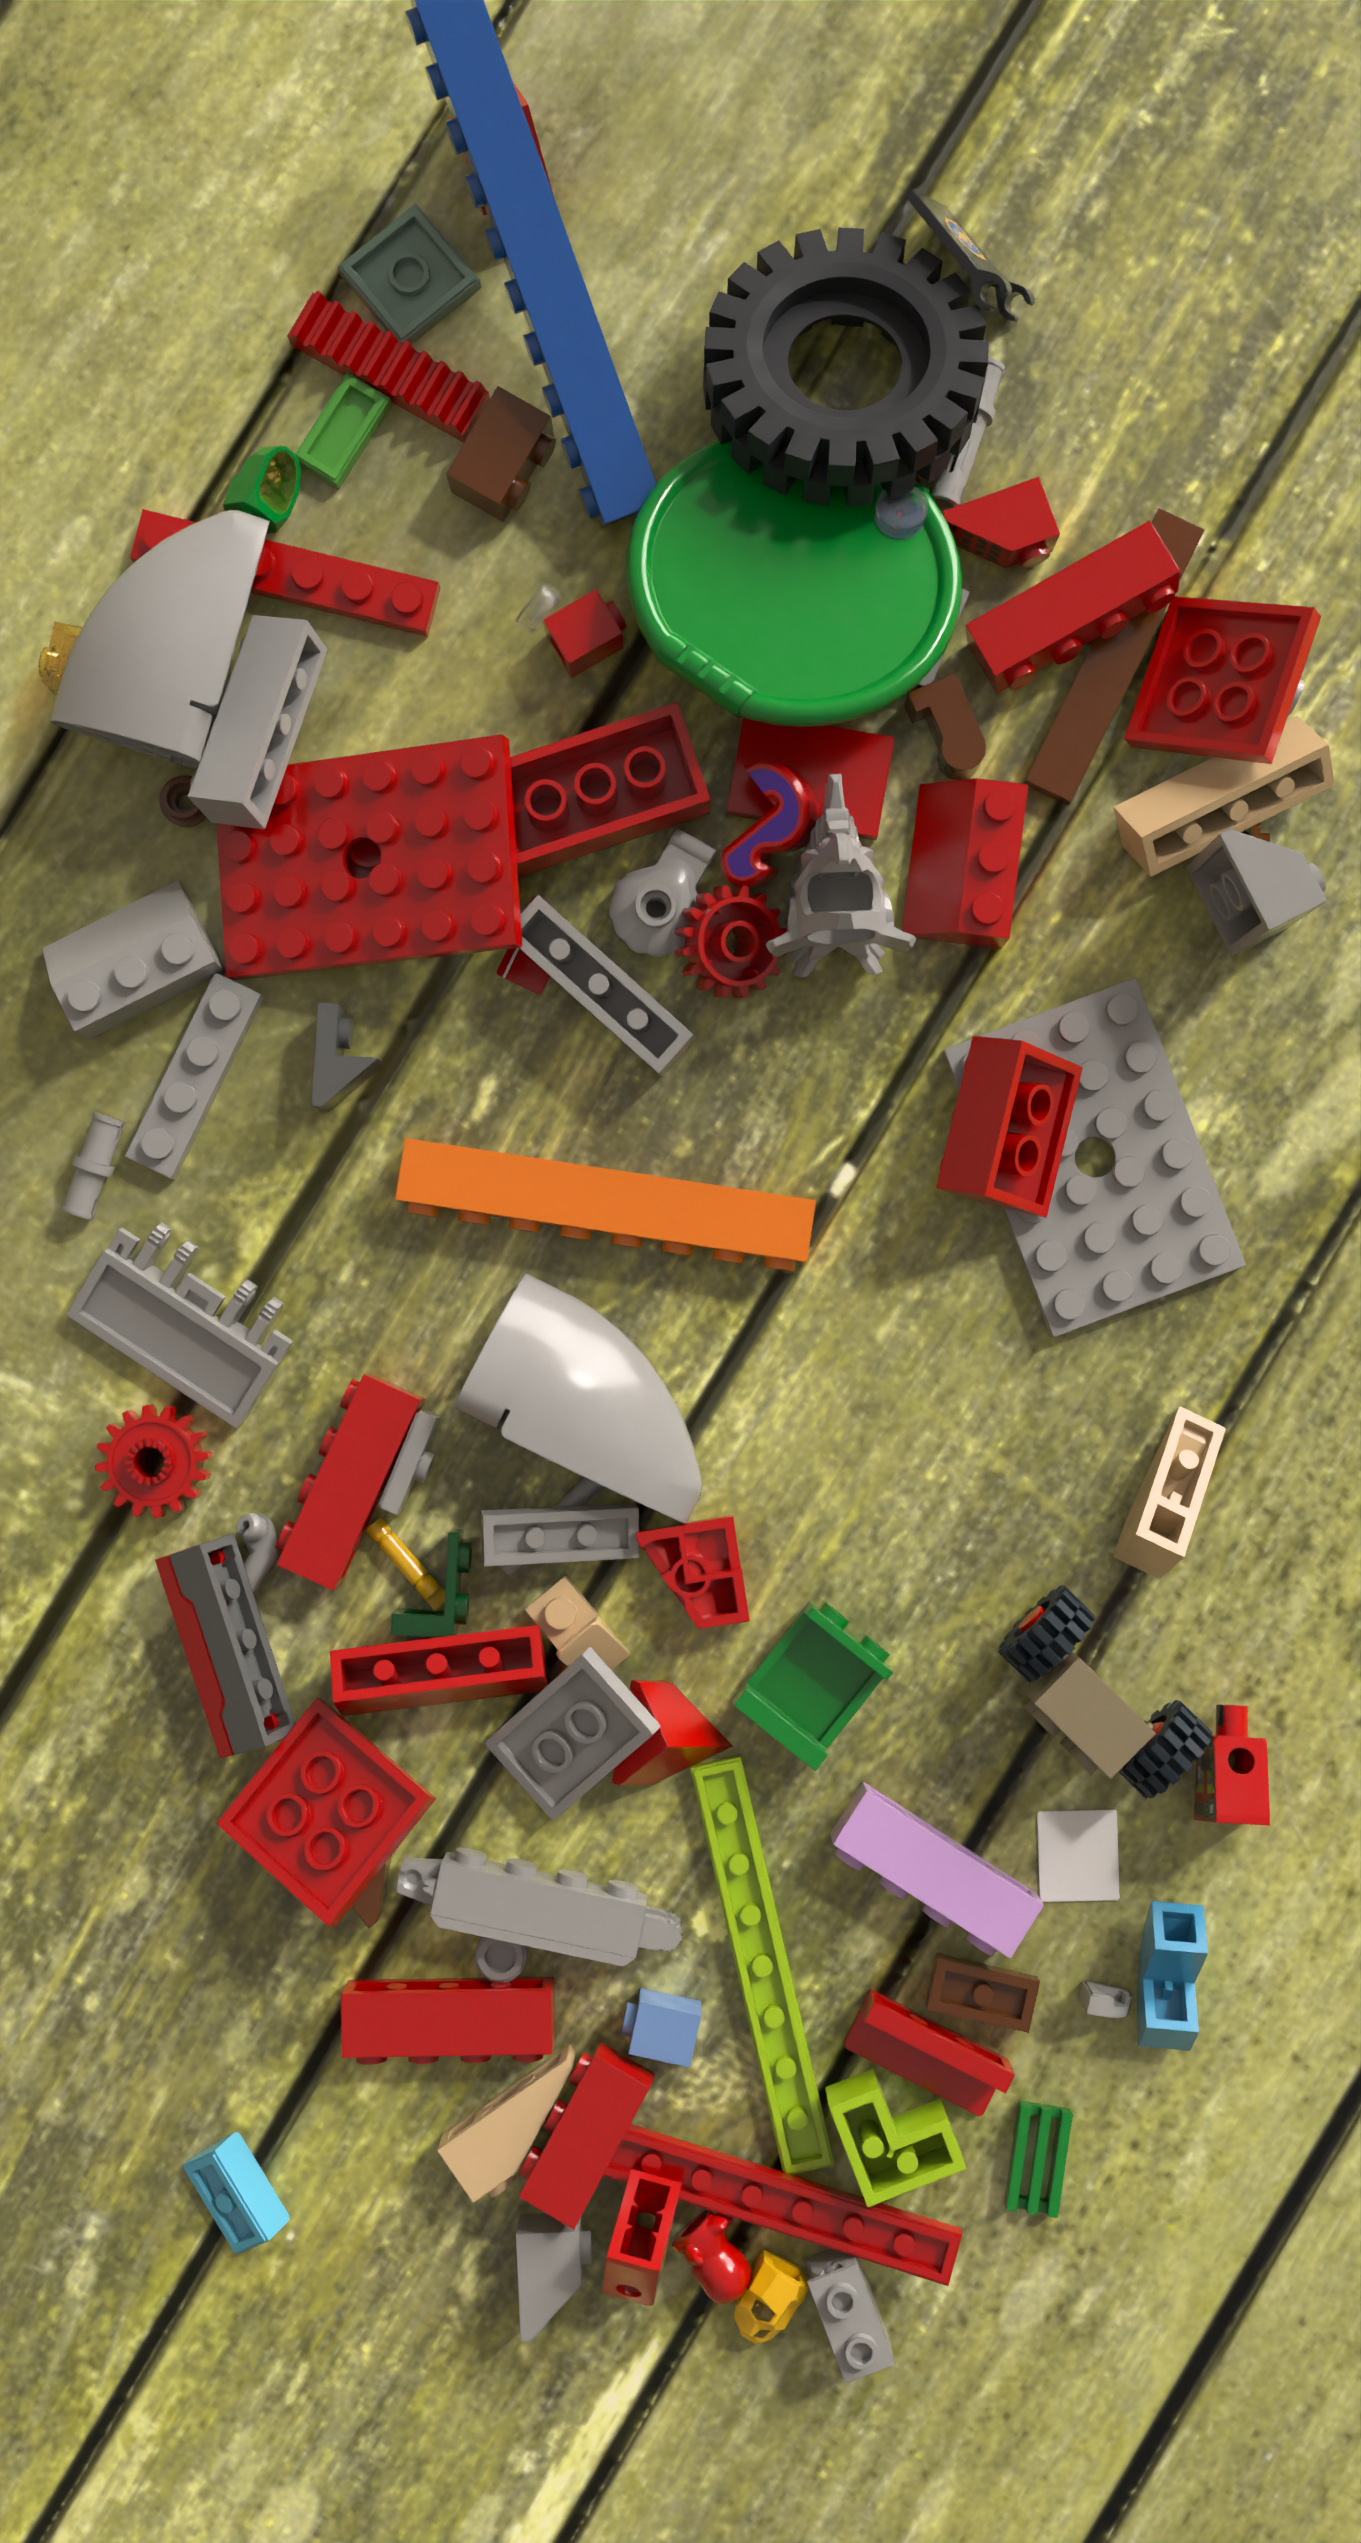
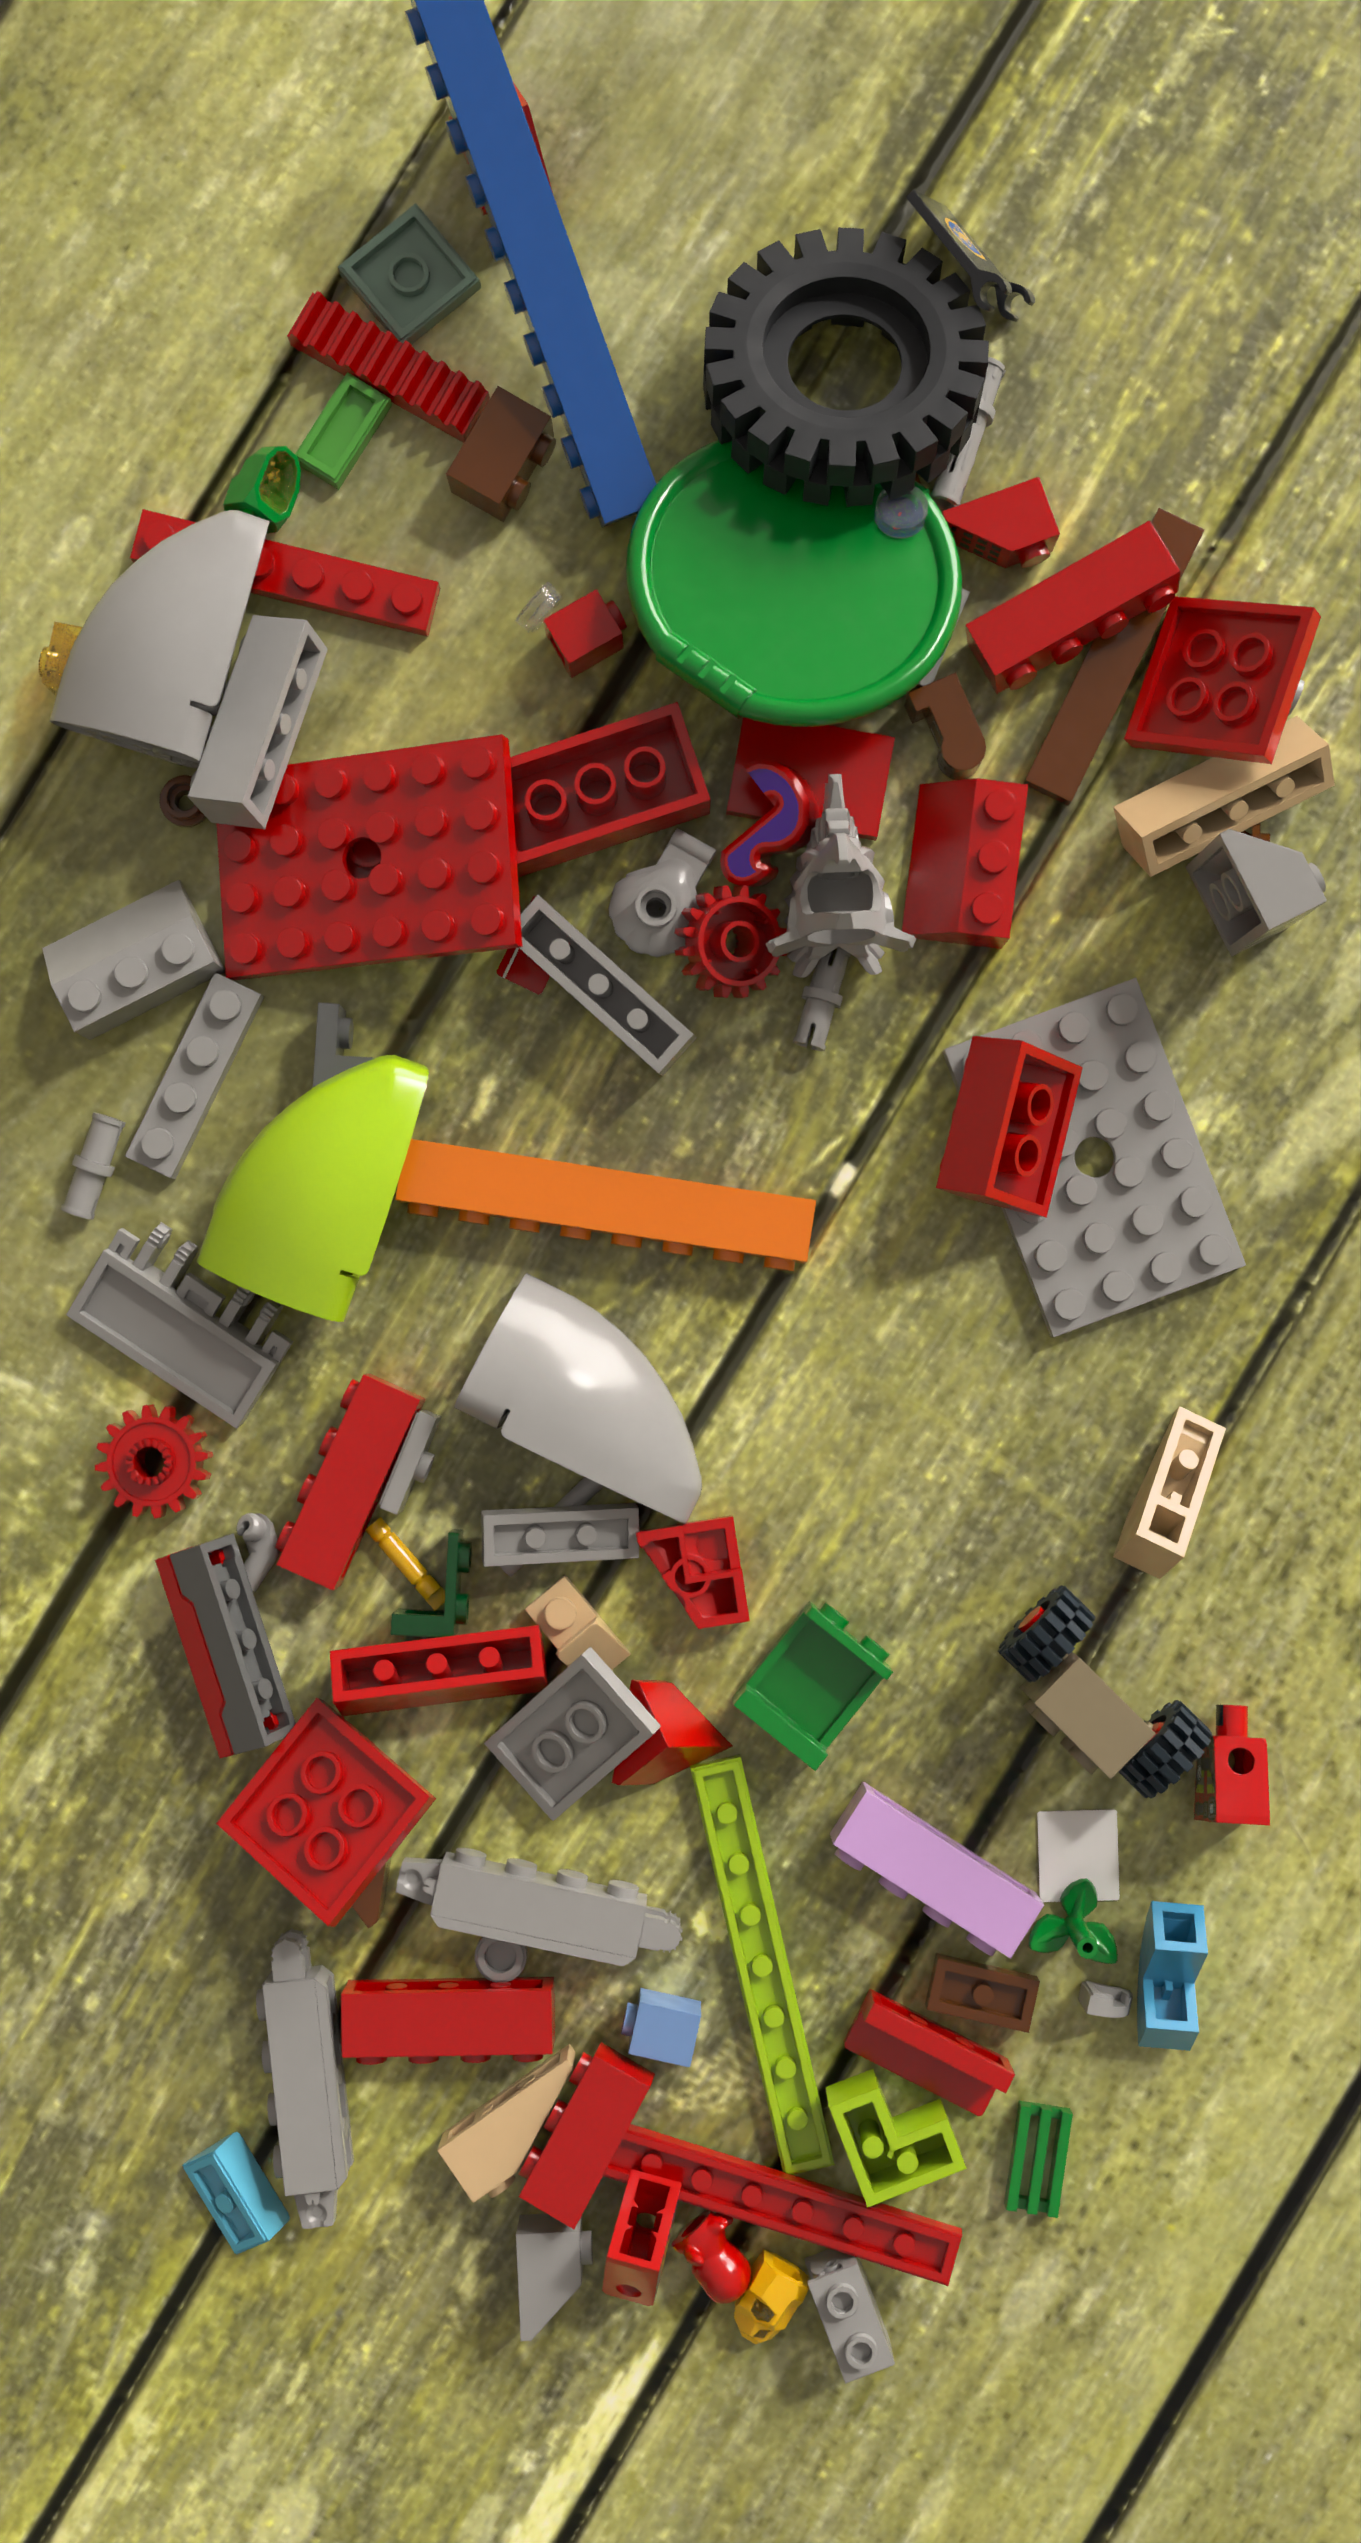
none -> lime panel [197,1055,429,1322]
none -> light grey hinge [256,1928,354,2229]
none -> light grey pin [793,947,851,1051]
none -> green plant [1028,1878,1118,1964]

